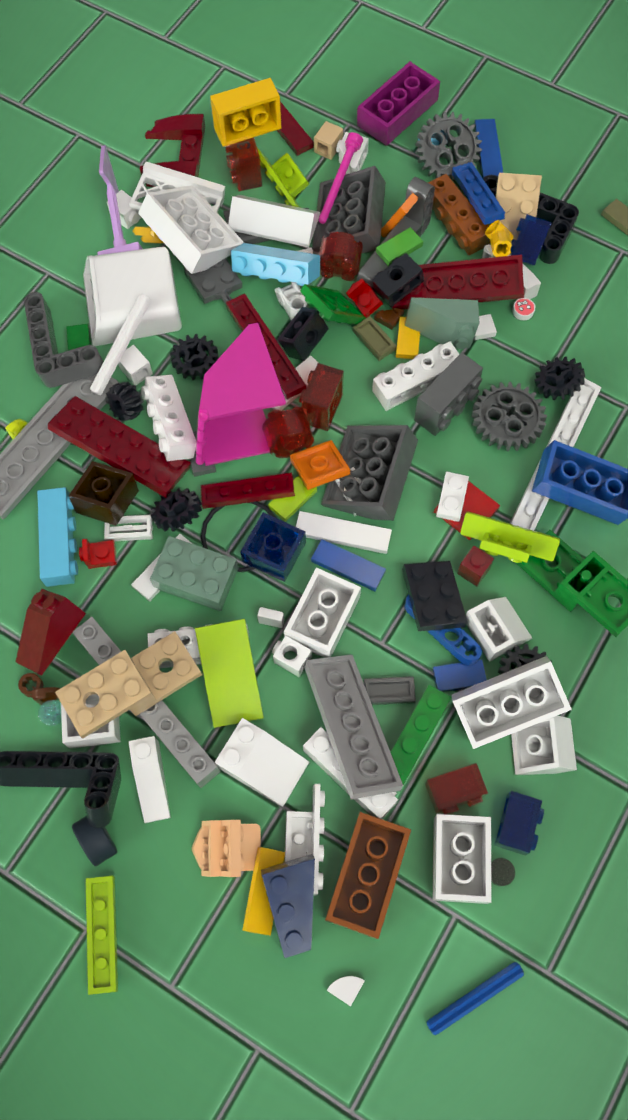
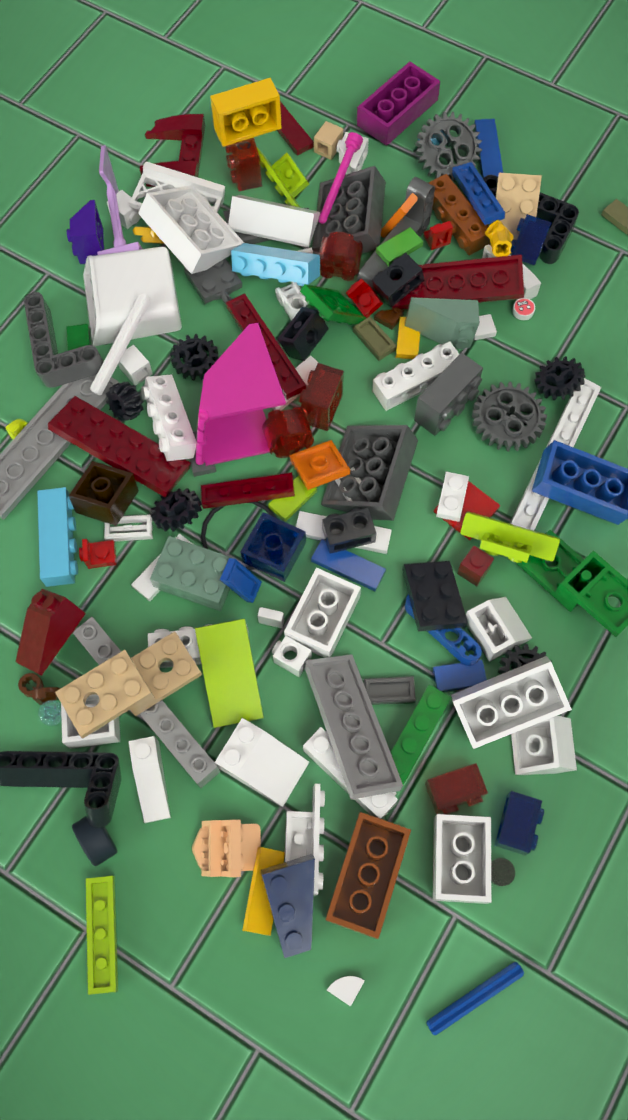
none -> dark purple slope [67,200,105,264]
none -> blue tile [220,558,262,603]
none -> black brick [322,508,376,554]
none -> red bracket [423,221,453,250]

